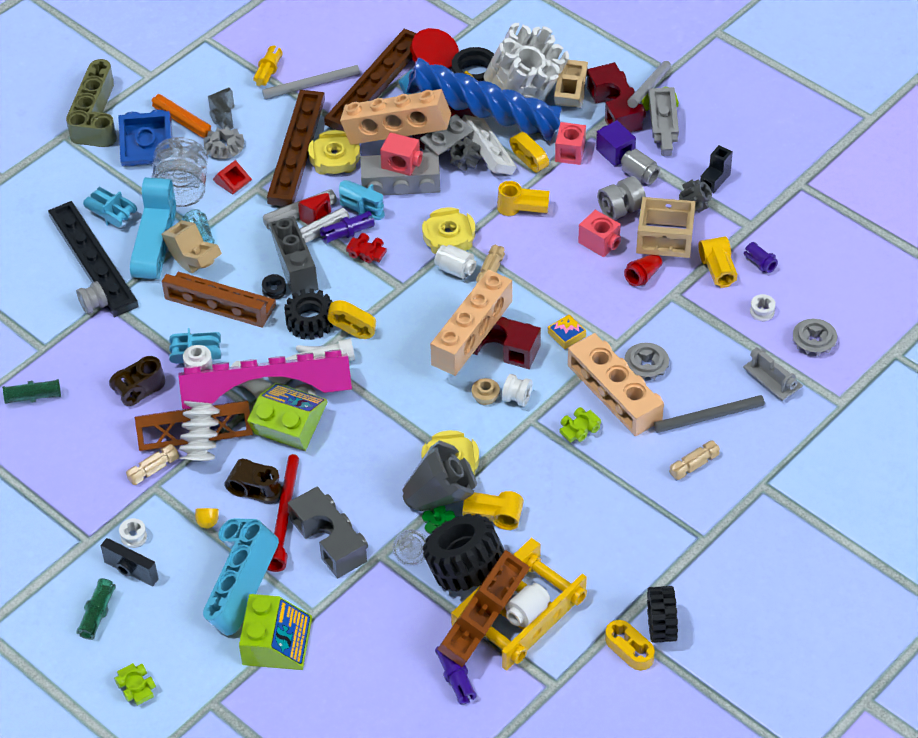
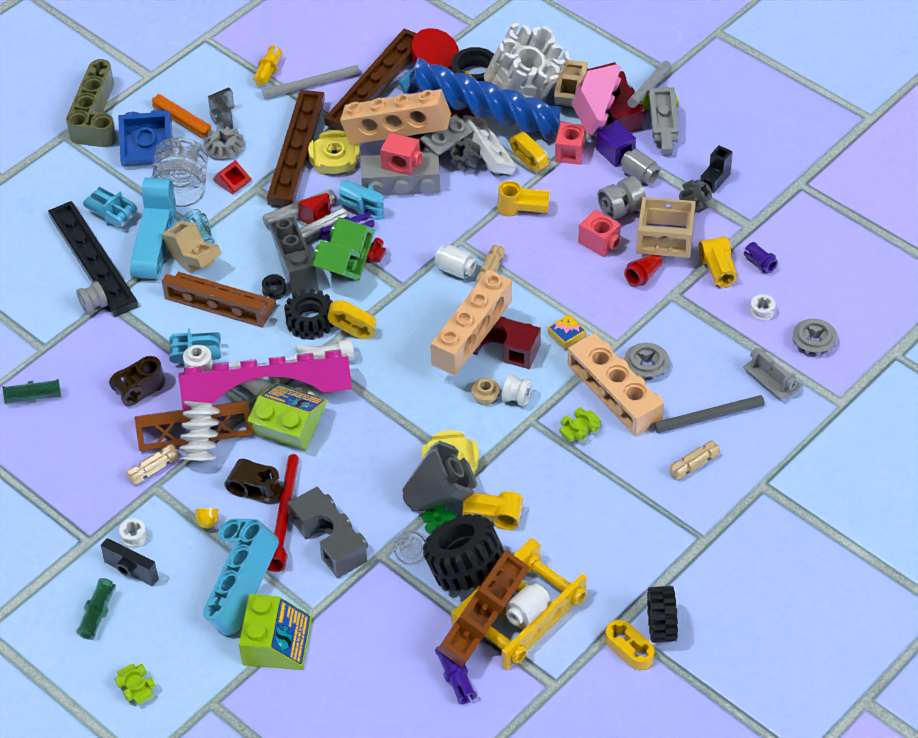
light yellow plate [422,207,475,254] -> none
none -> bright green brick [313,217,376,280]
none -> bright pink slope [571,64,621,136]

